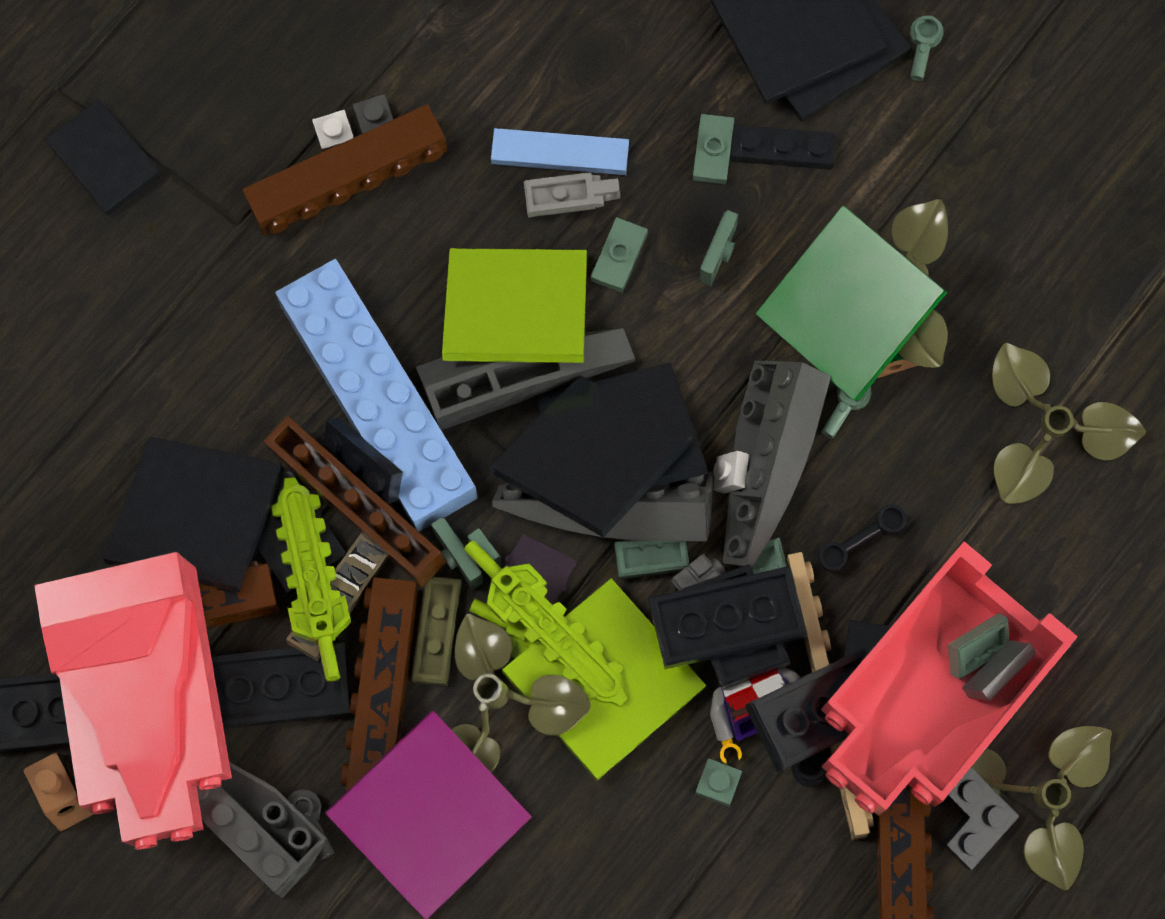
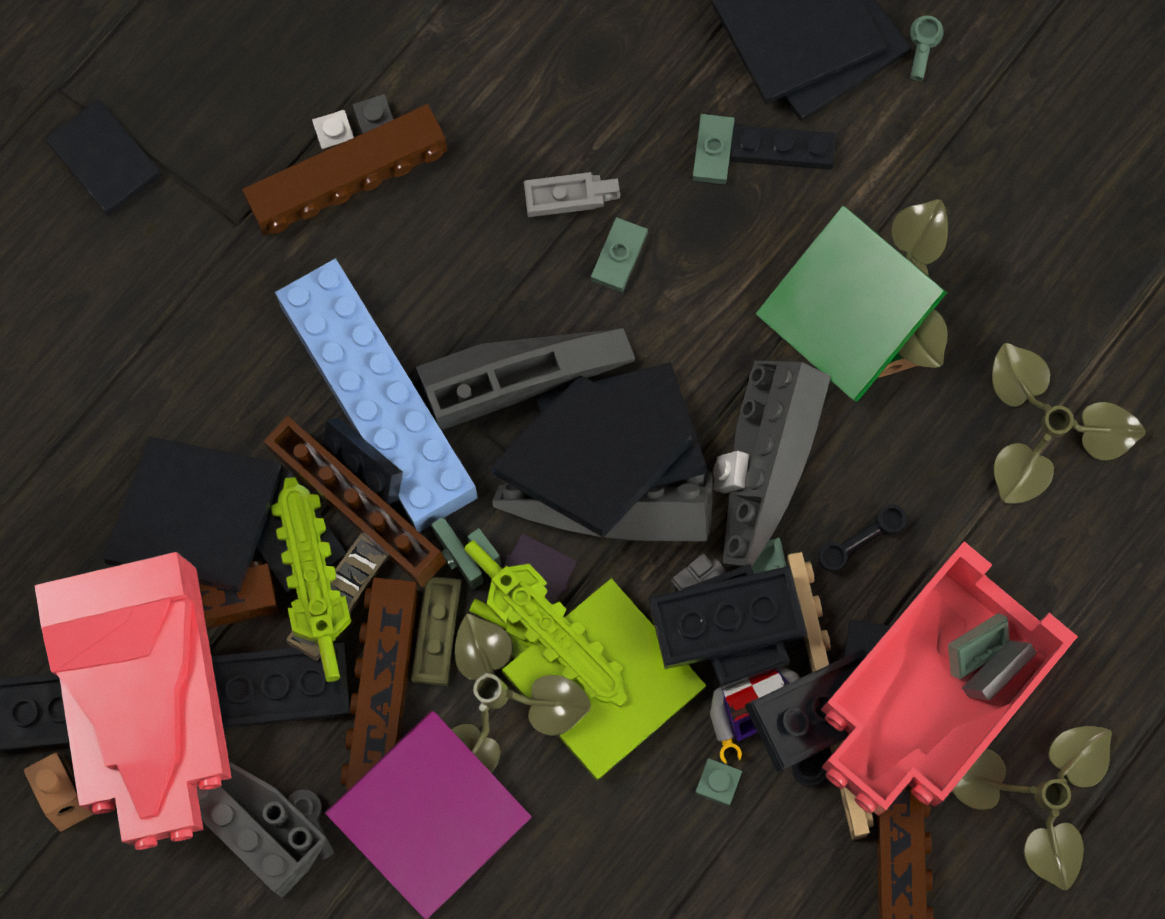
lime tile [442,248,587,363] -> none
light blue tile [491,128,629,175] -> none
sand green plate [614,540,689,580] -> none
sand green plate [699,210,738,286] -> none
sand green plate [821,387,871,439] -> none
plate [941,767,1019,870] -> none

